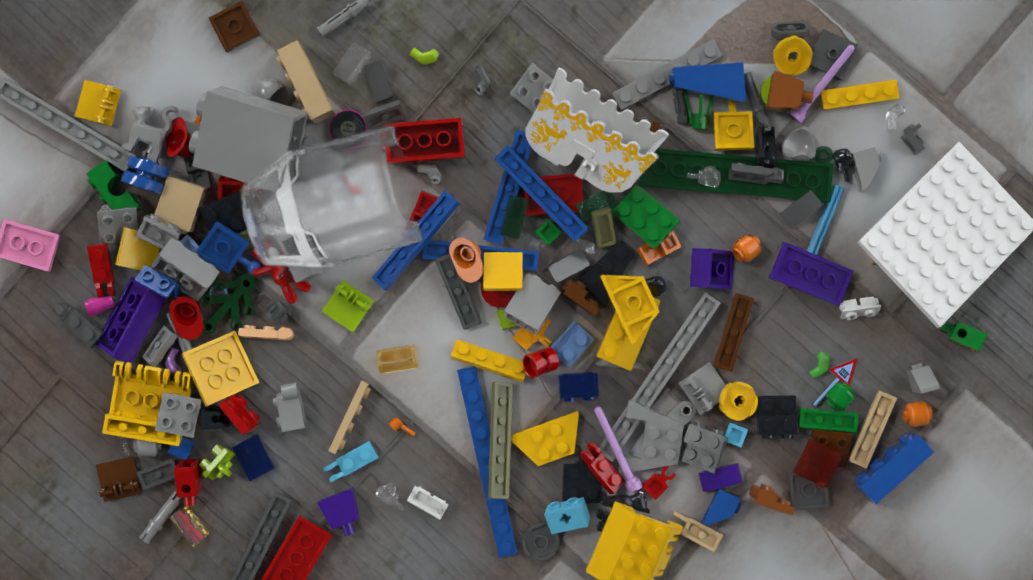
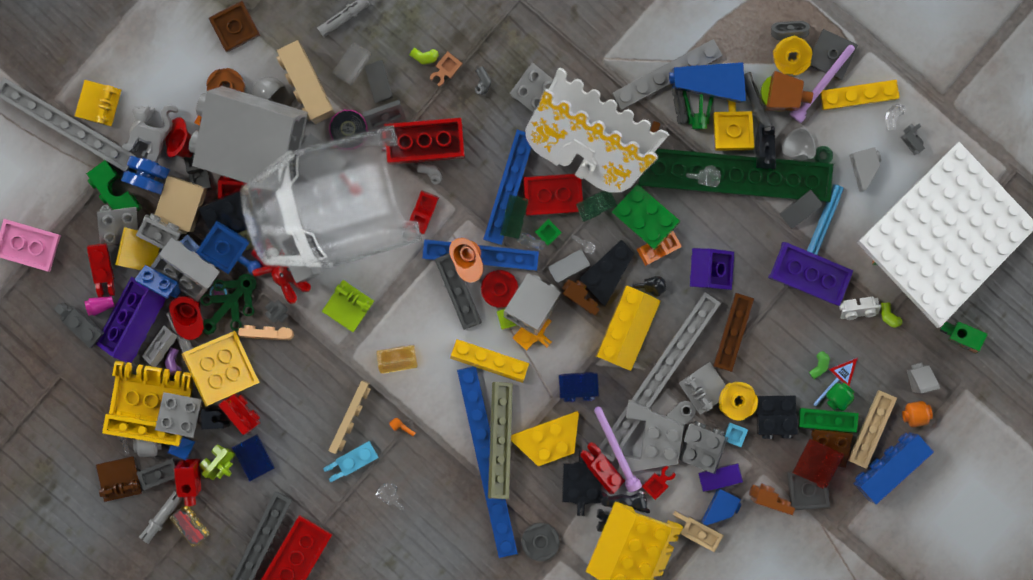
light grey hinge [273,382,307,432] -> none
dark purple torso [317,487,360,537] -> none
blue plate [372,190,460,291] -> none
white hinge [407,486,448,520] -> none
yellow tile [484,252,523,291] -> none
blue plate [494,146,589,242] -> none
red wheel [522,347,559,379] -> none
medium azure brick [544,497,591,534] -> none
medium blue plate [550,321,595,367] -> none
olive tile [591,207,617,249] -> none
yellow wing [600,275,660,345] -> none
dark grey hinge [728,163,784,184] -> none
orange head [732,234,761,263] -> none
black piece [832,148,854,182] -> none
none -> dark orange plate [206,68,246,93]
none -> nougat plate [430,51,463,87]
none -> lime arm [881,302,902,328]

